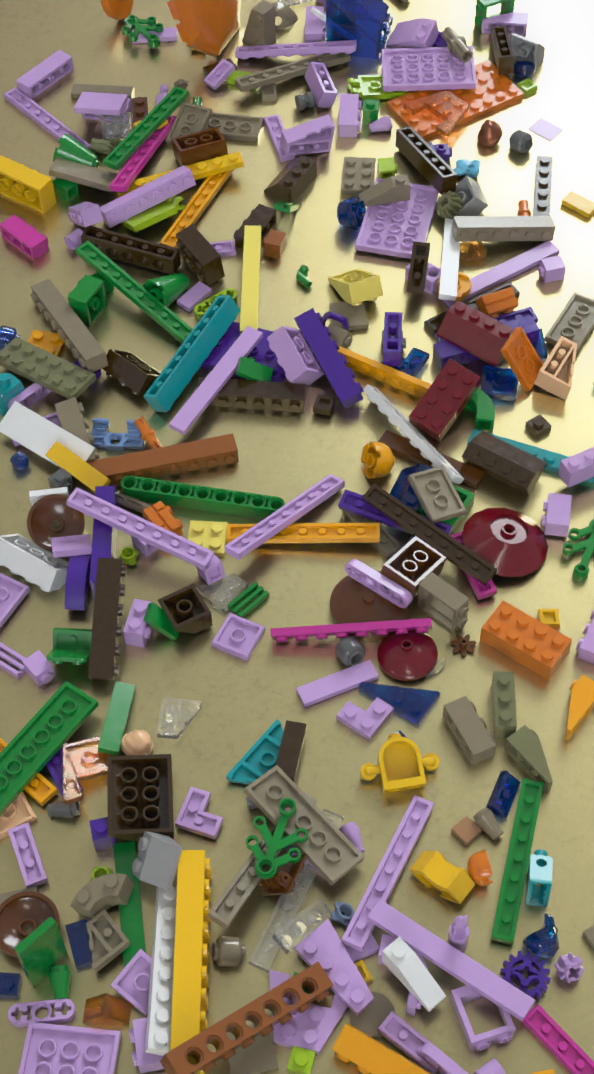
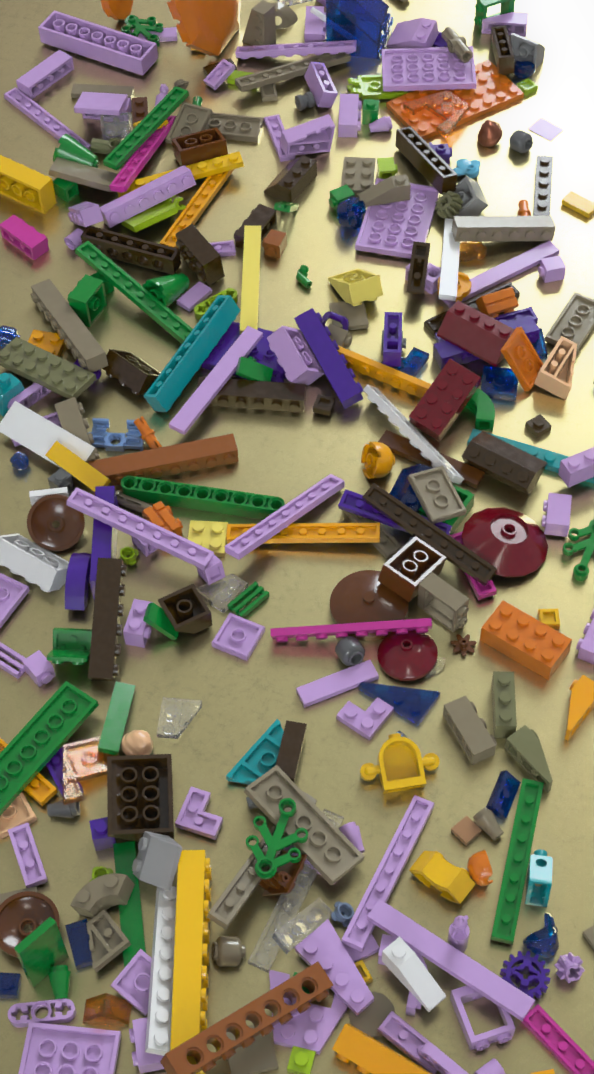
lavender slope [51,534,92,558] -> none
lavender beam [345,559,413,608] -> none
none -> lavender brick [38,11,158,76]
none -> green brick [329,184,355,213]

